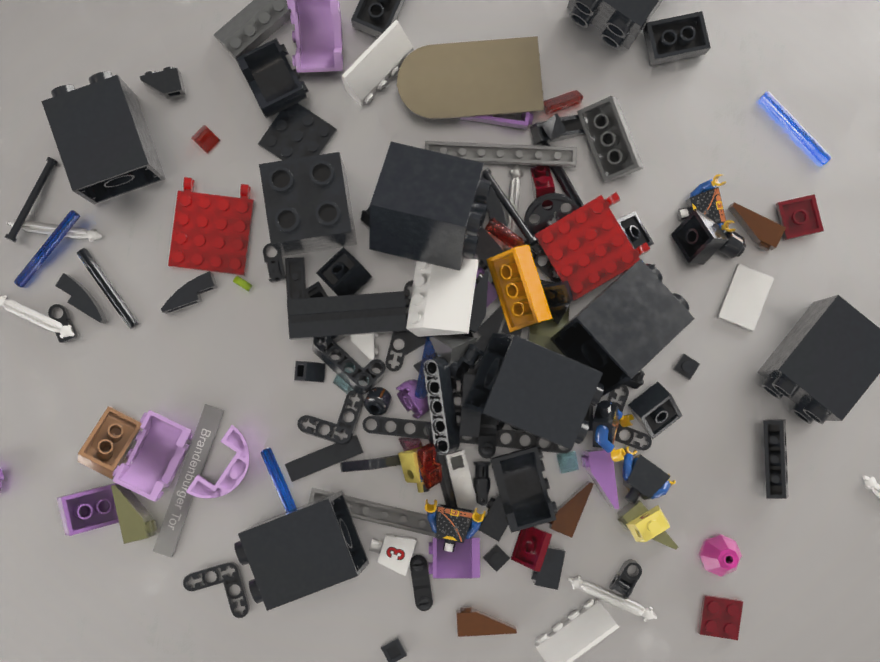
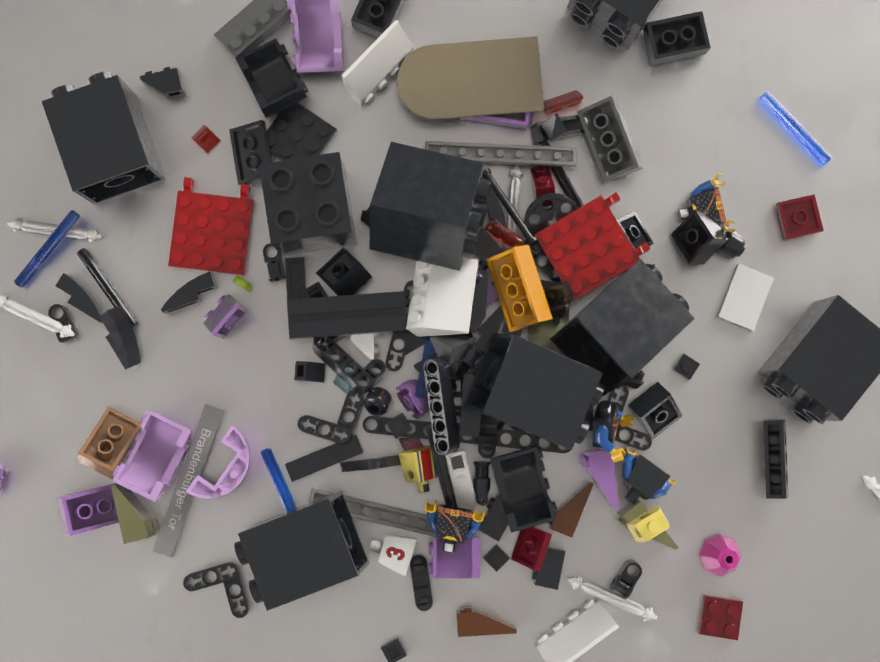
black bar [5,157,58,243] -> none
clear red slope [417,443,442,489] -> none
clear light blue slope [556,451,579,474] -> none
reddish brown slope [728,202,786,251] -> none
none -> black slope [99,305,141,370]
none -> medium lavender slope [203,294,248,339]
none -> black plate [229,120,272,185]
none -> black plate [386,413,412,439]

